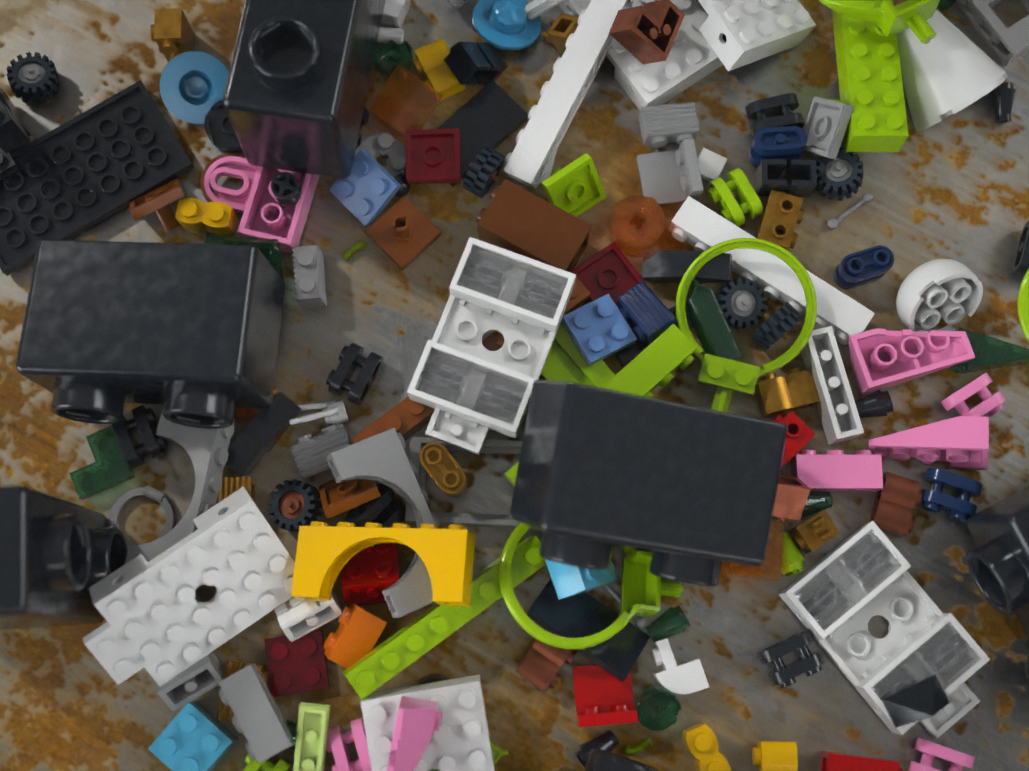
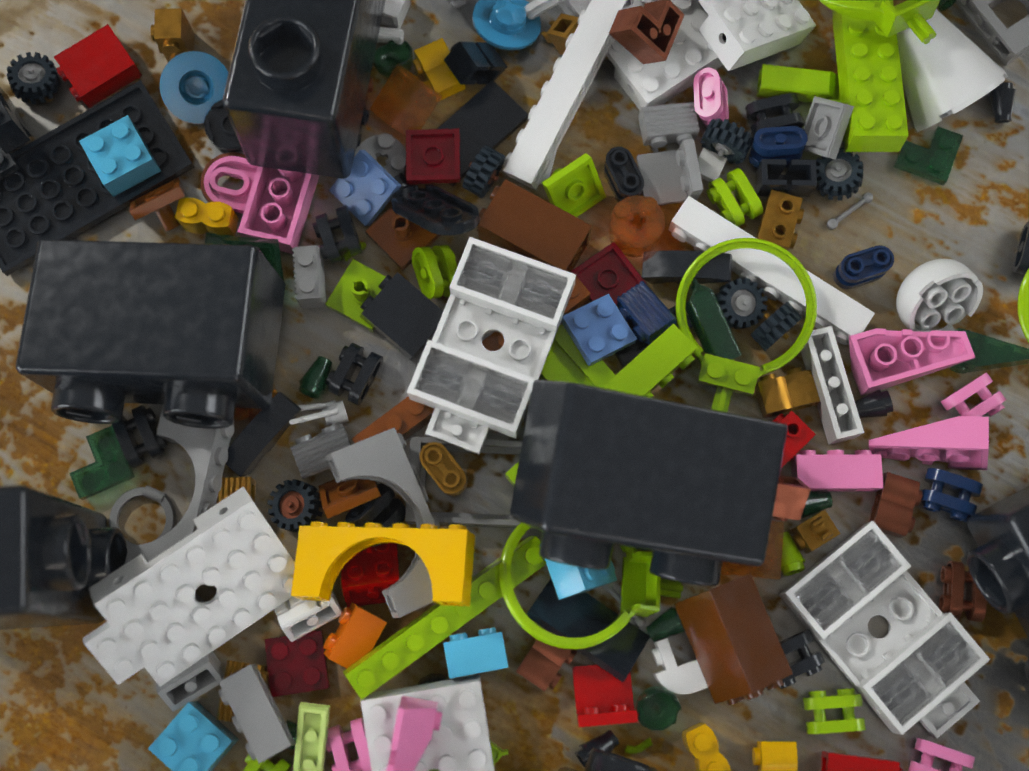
black wheel [271,172,302,206] -> none
black slope [881,675,950,728] -> none
none -> red brick [54,24,142,108]
none -> medium azure brick [79,115,161,197]
none -> clear green cone [299,356,333,399]
none -> black brick [312,205,363,264]
none -> lime tile [325,259,386,332]
none -> black brick [360,272,443,359]
none -> black tile [391,184,480,235]
none -> lime brick [412,245,458,299]
none -> medium azure brick [443,627,509,679]
none -> black brick [604,147,644,207]
none -> reddish brown brick [674,573,793,706]
none -> bright pink brick [693,68,729,128]
none -> black wheel [700,118,753,164]
none -> lime piece [756,64,840,103]
none -> lime brick [803,688,866,734]
none -> clear green plate [893,126,963,186]
none -> copper brick [939,561,987,622]

